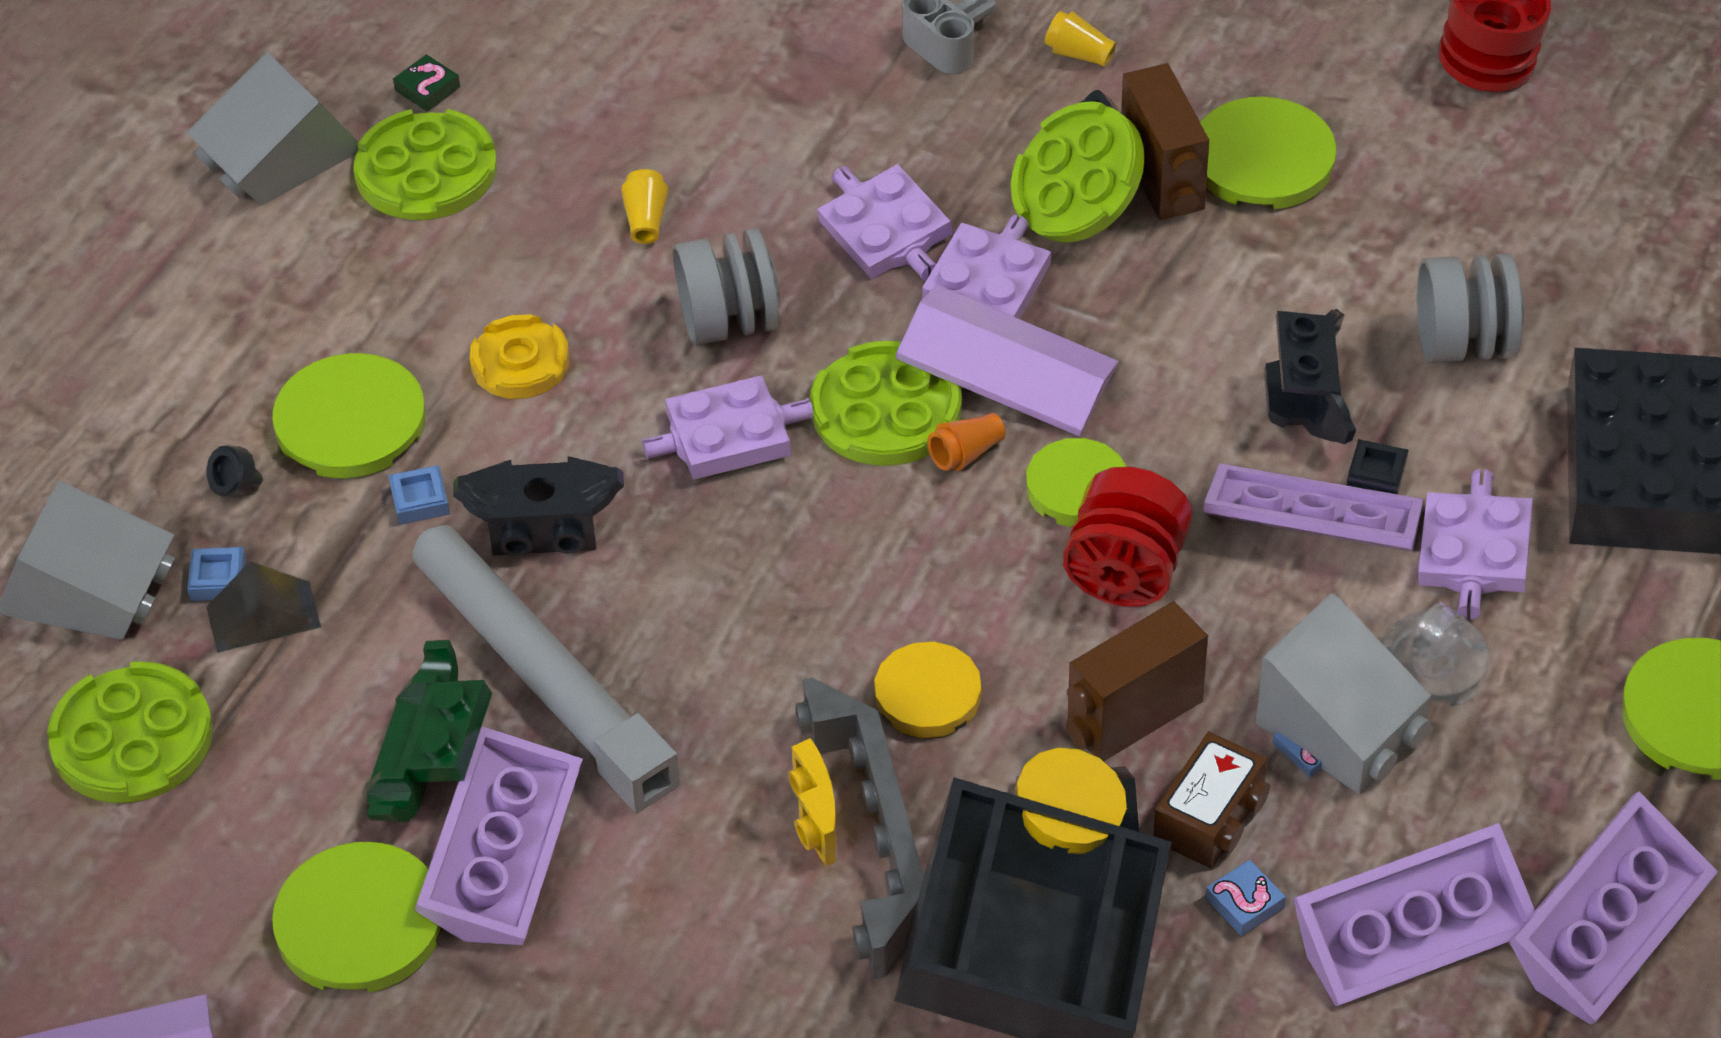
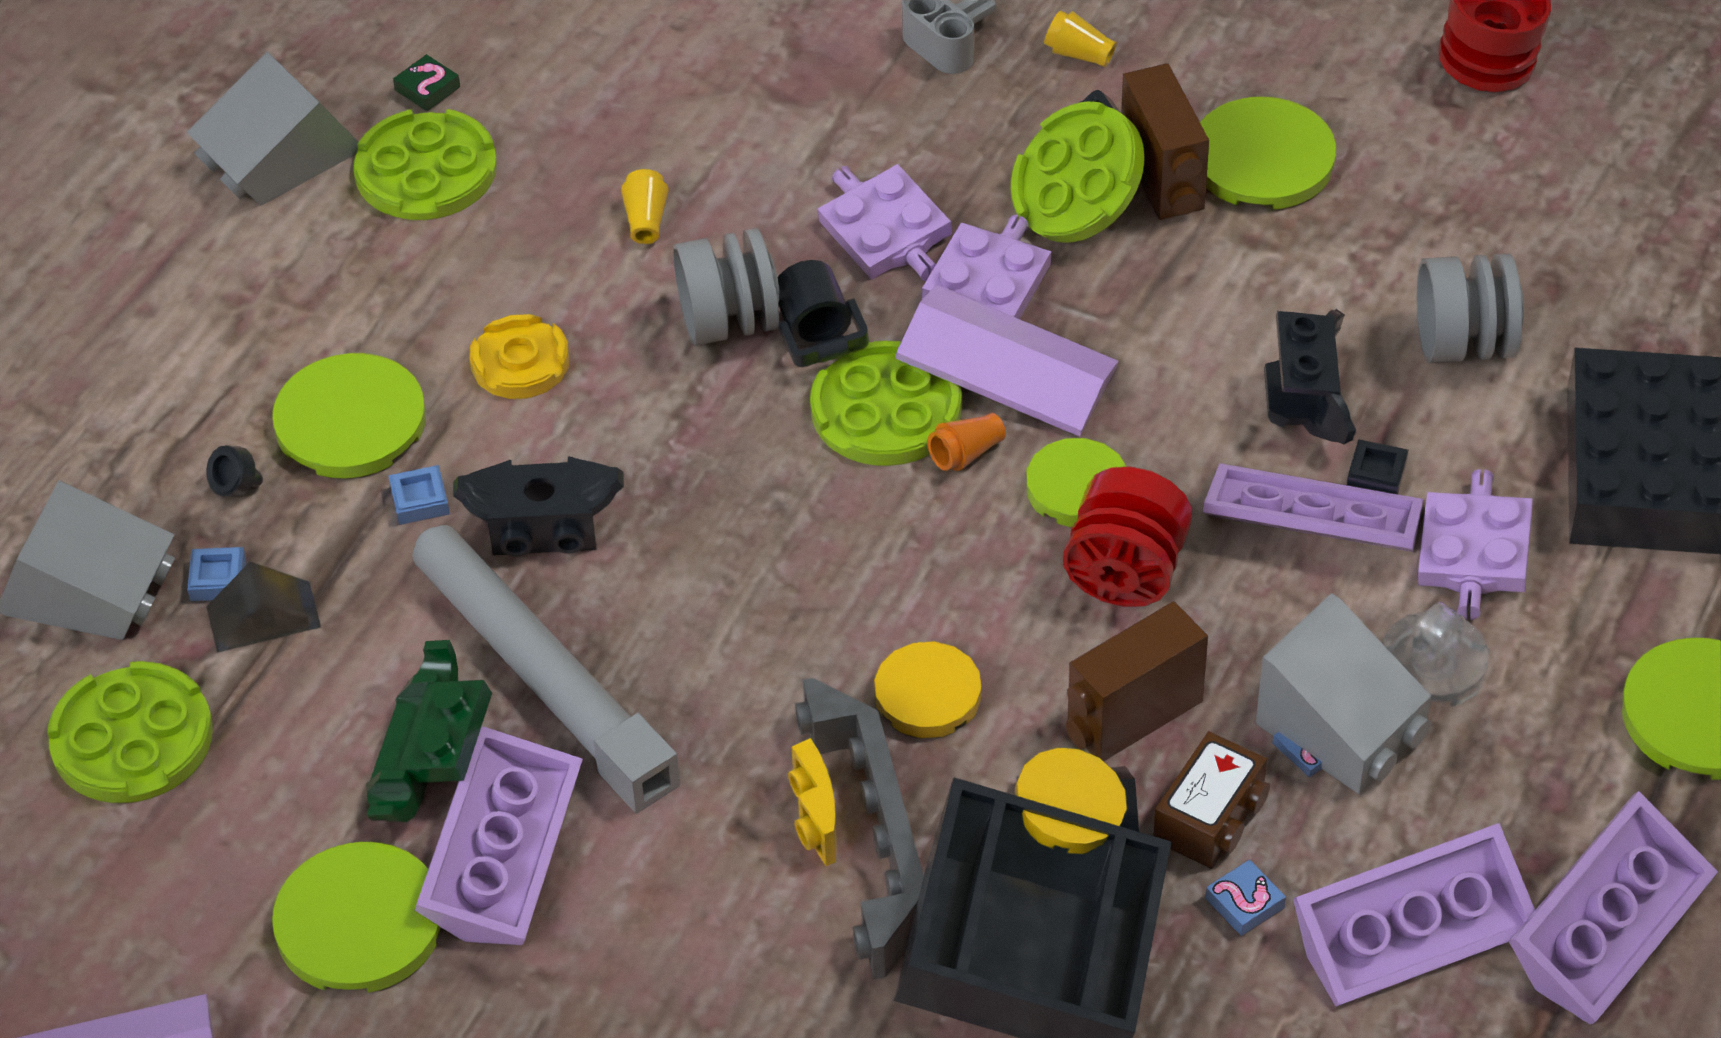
lavender plate [642,375,813,480] -> none
none -> black piece [777,260,870,367]

